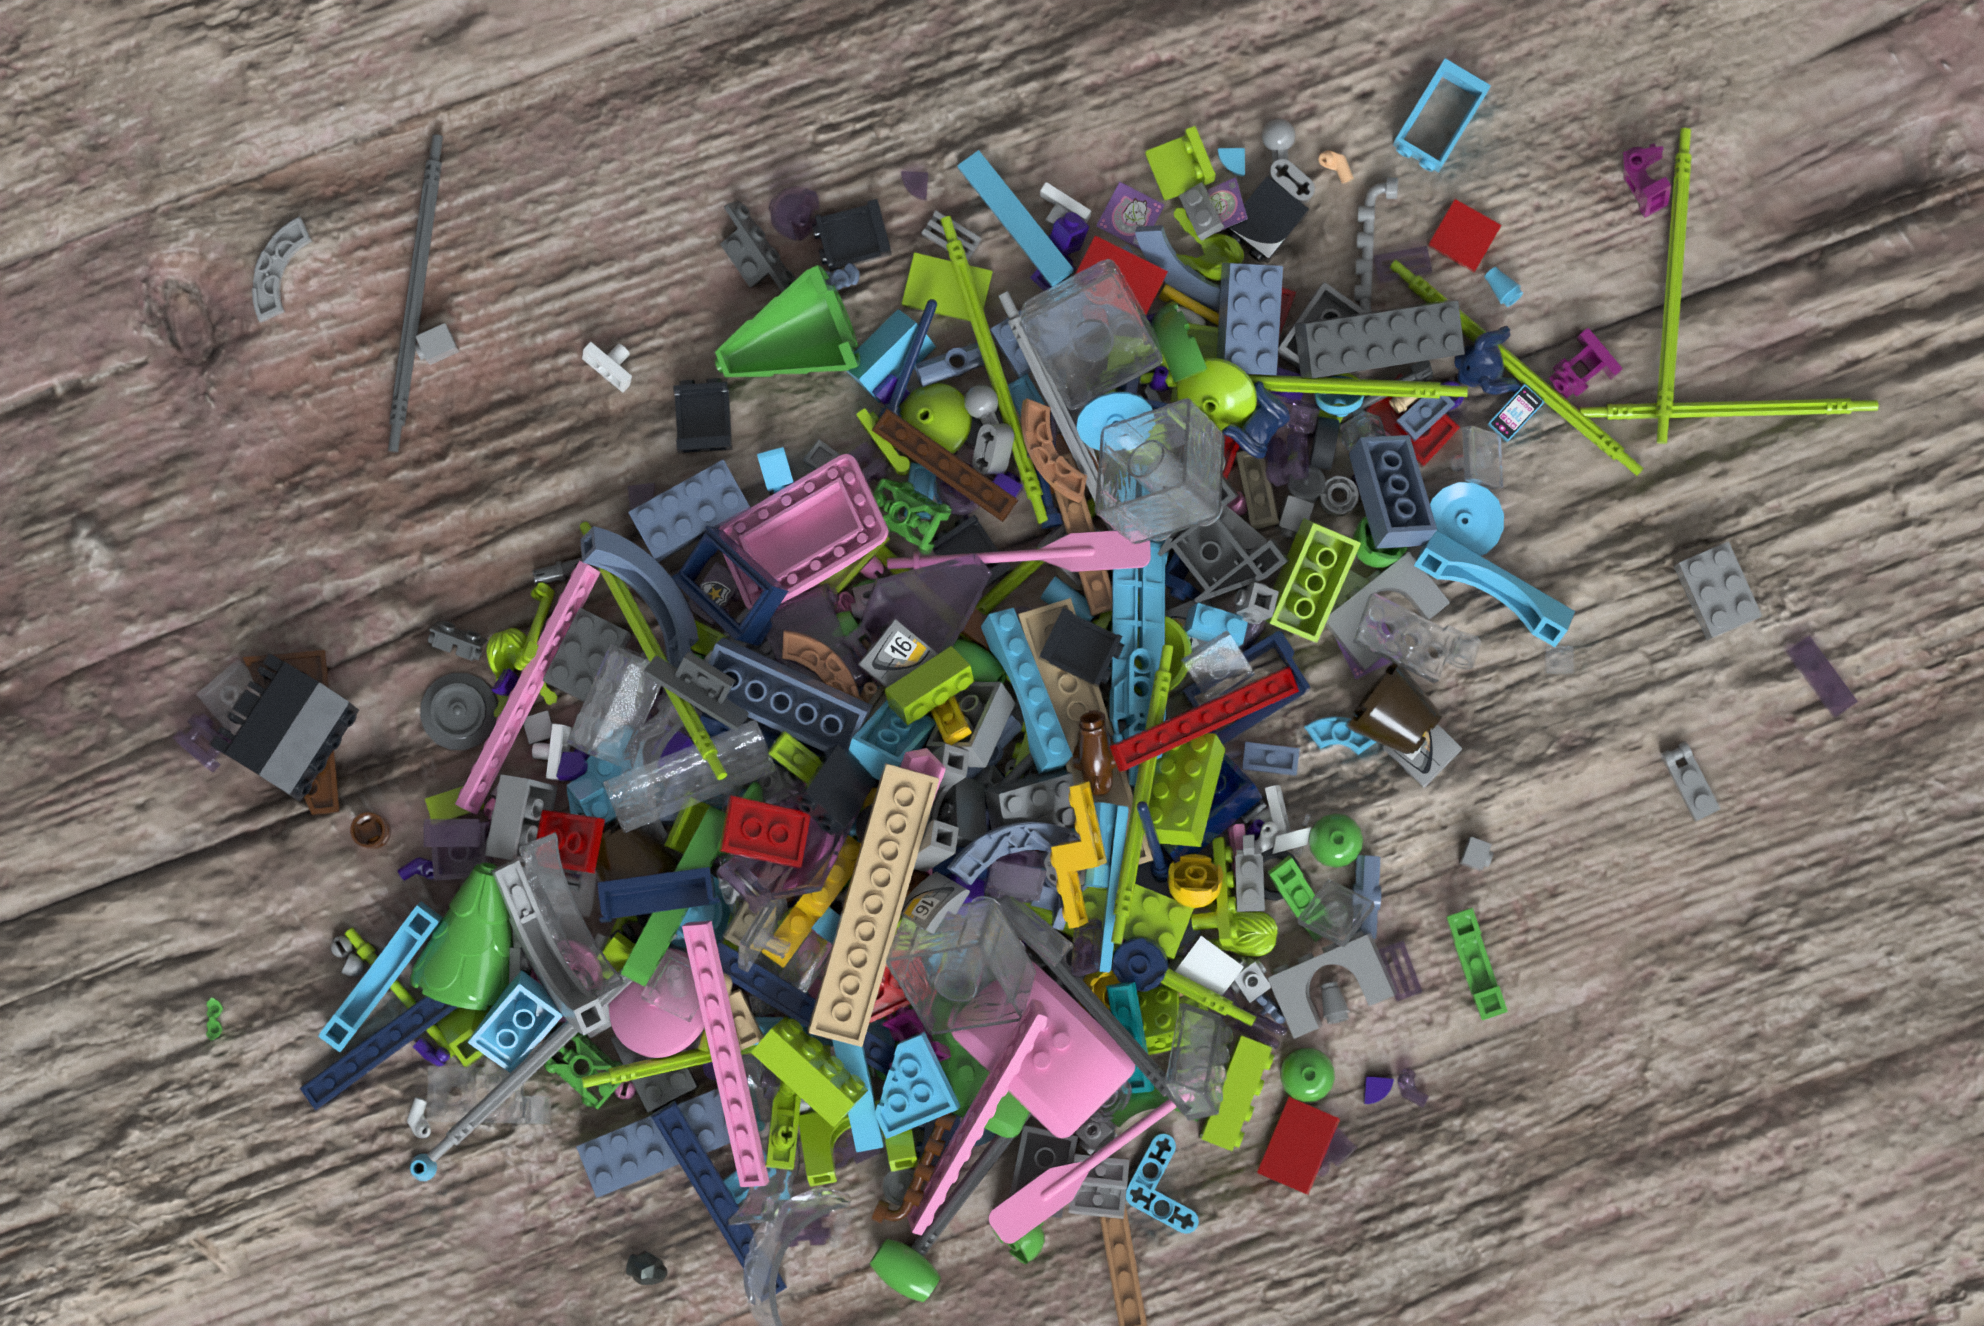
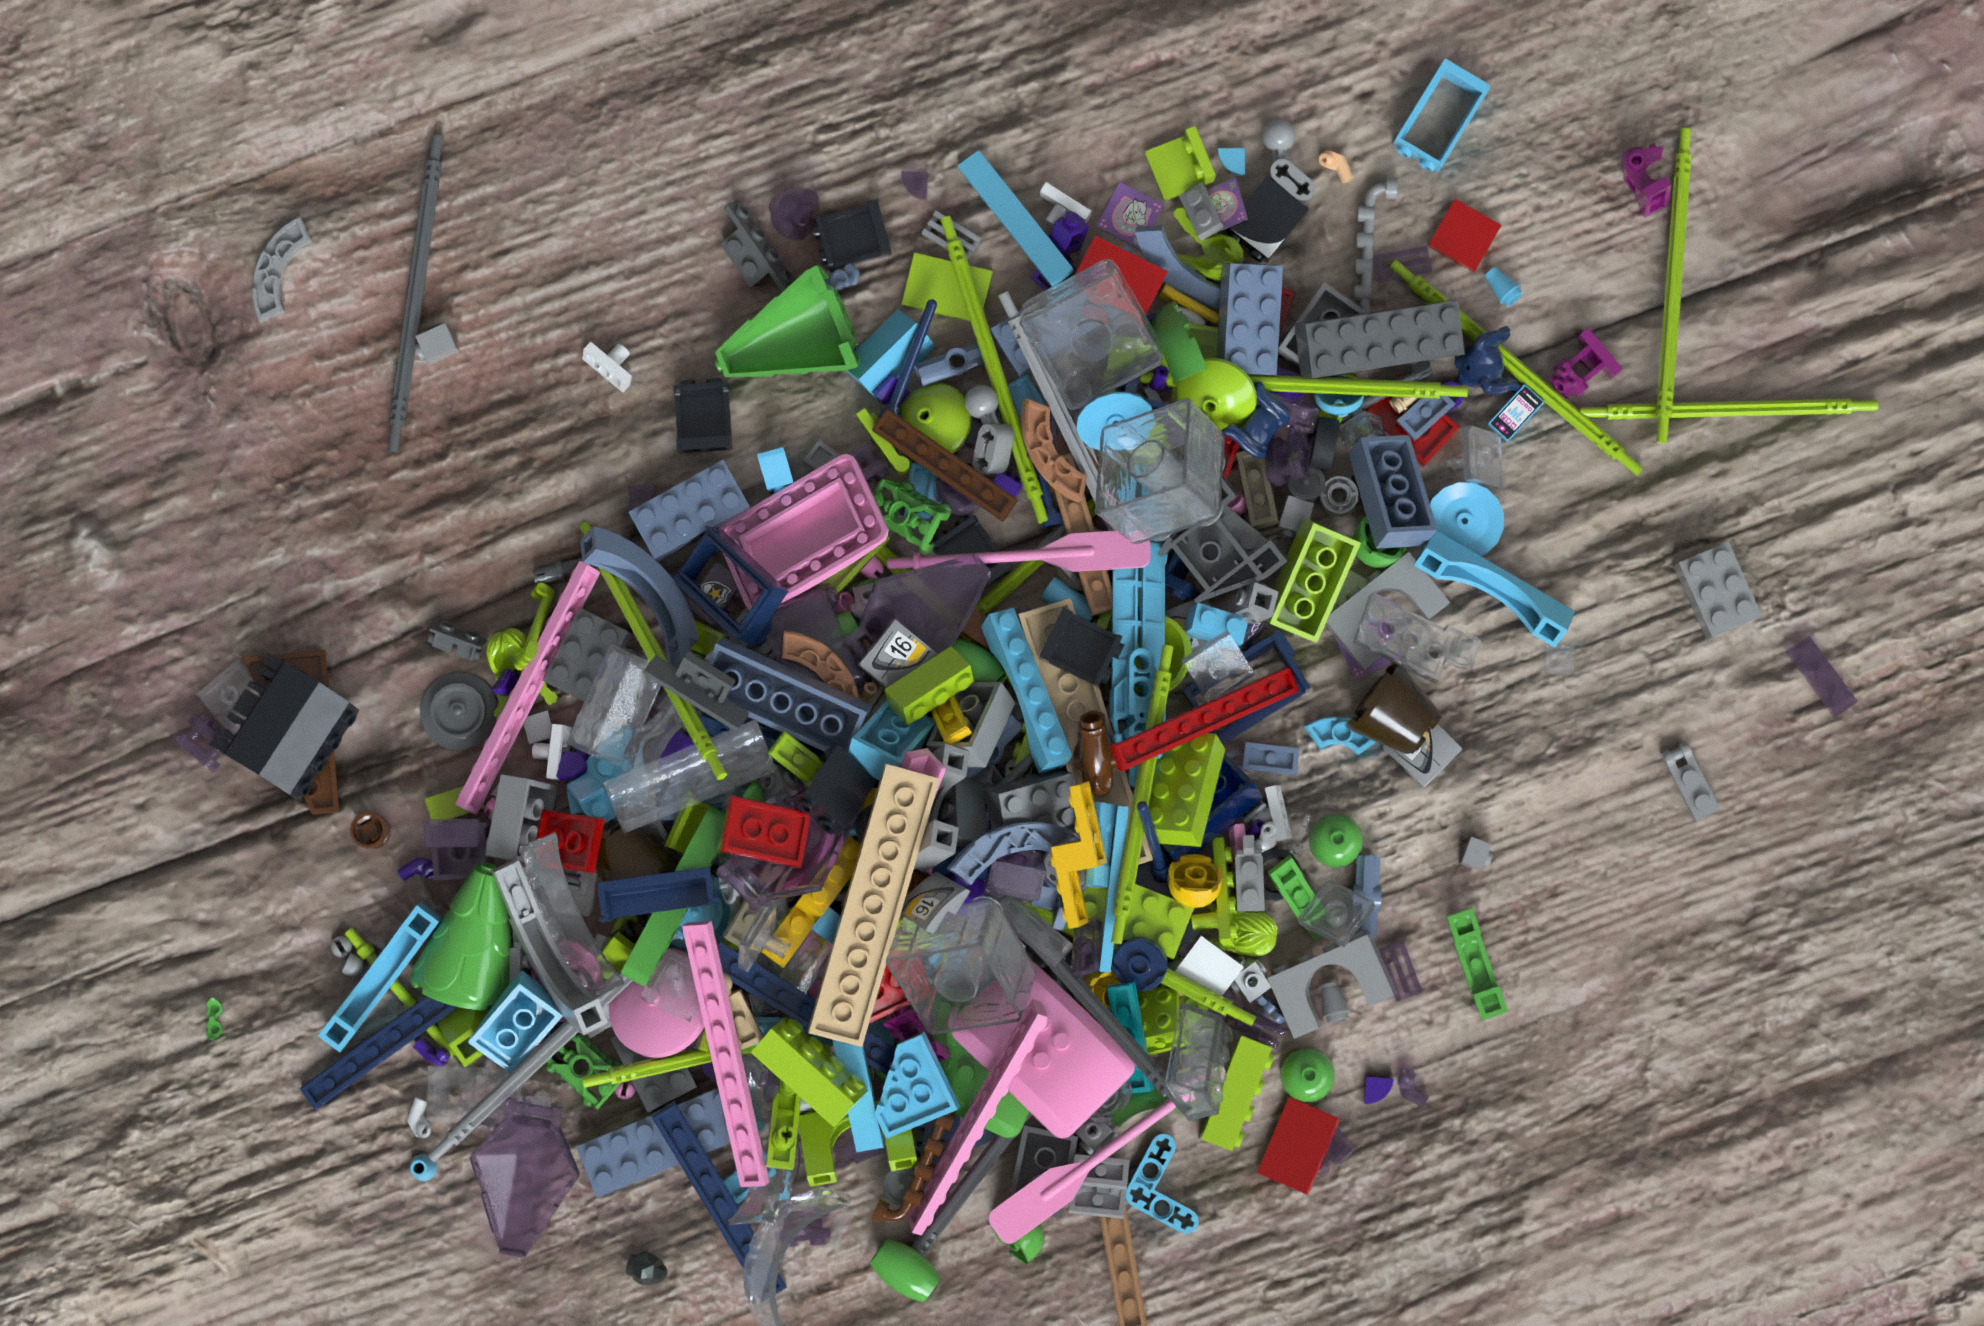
white sticker [1272,827,1311,854] -> none
none -> clear purple windscreen [470,1097,580,1257]

